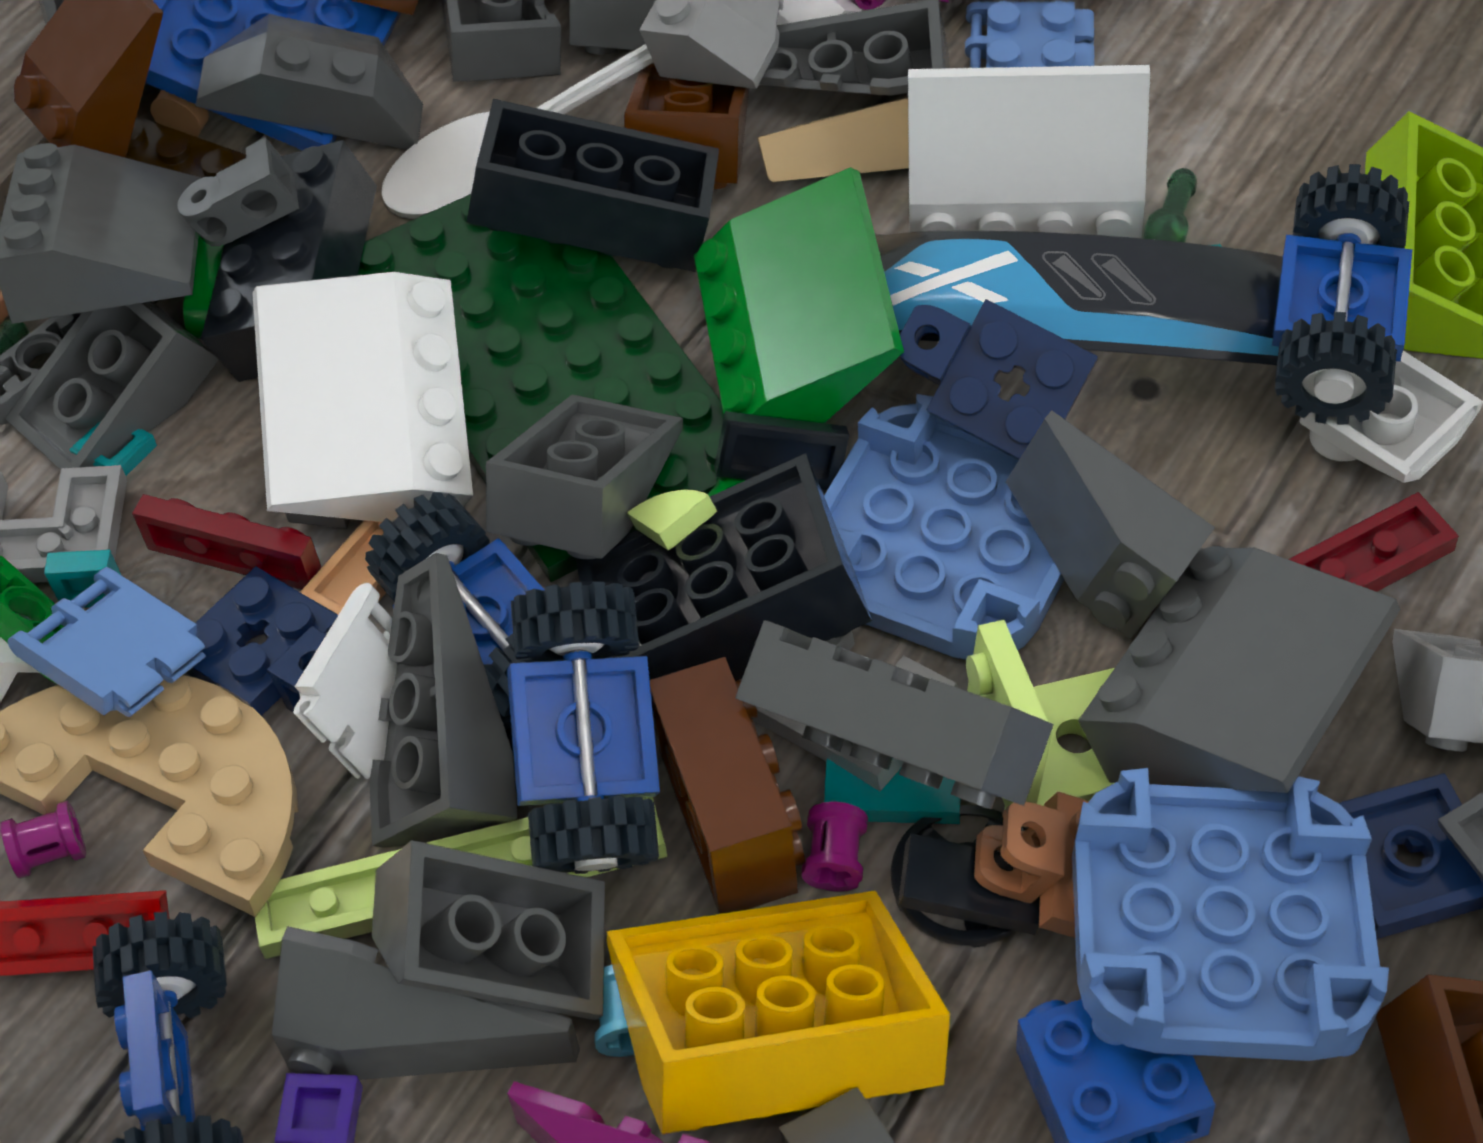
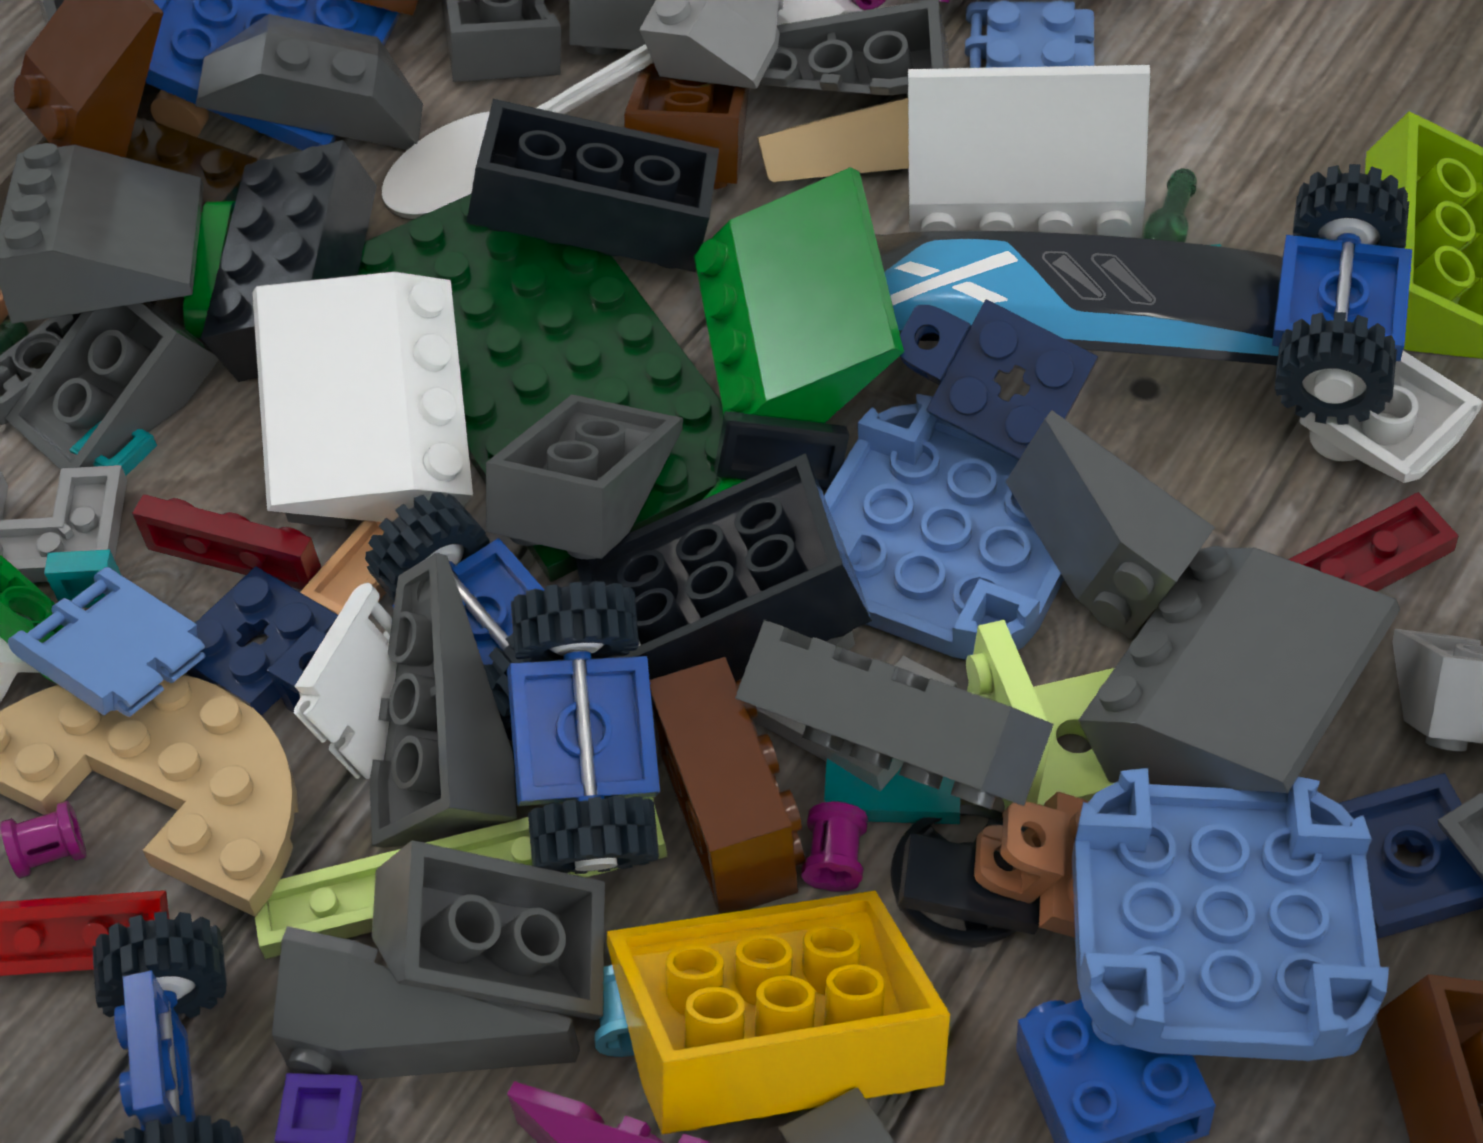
dark grey leg [177,137,299,246] -> none
yellowish green tile [627,490,717,551] -> none

